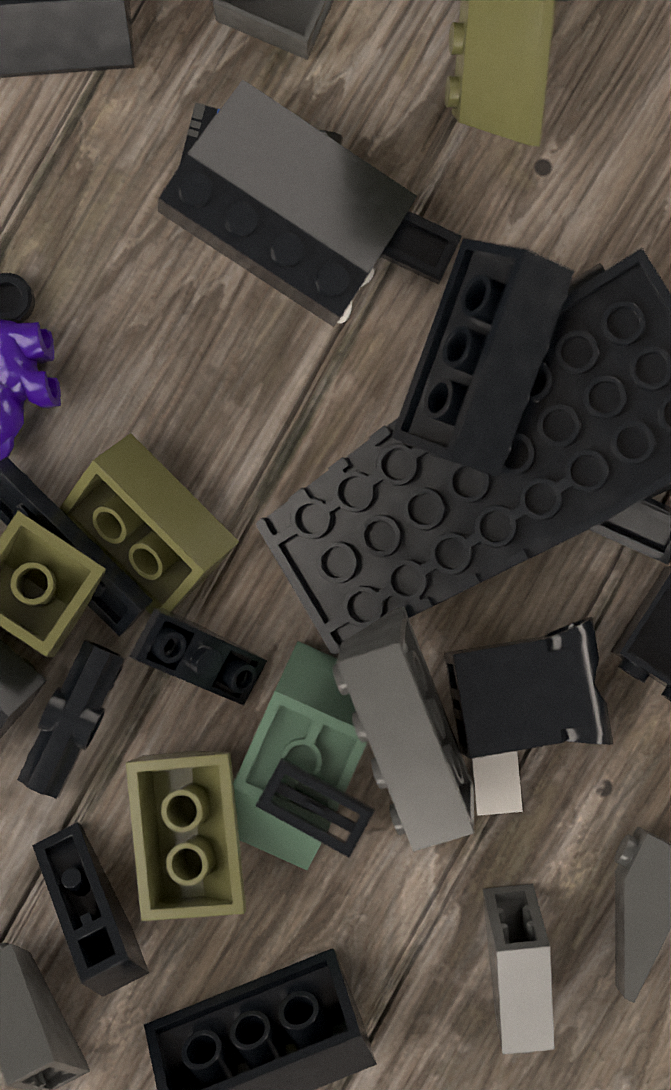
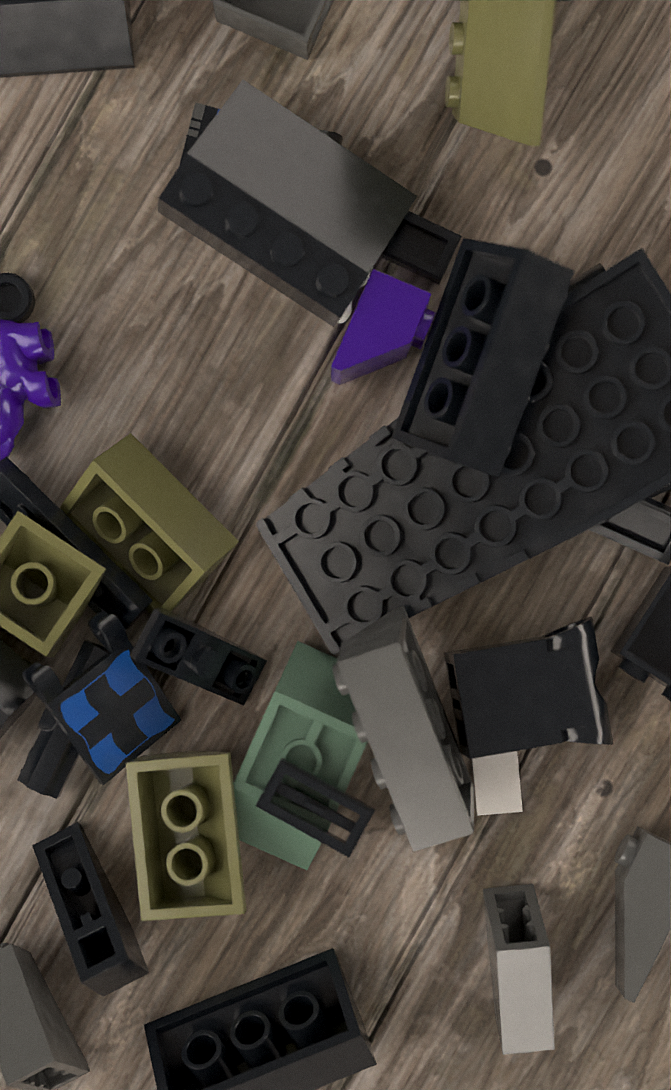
none -> black flag [23,611,181,785]
none -> dark purple slope [331,269,436,385]

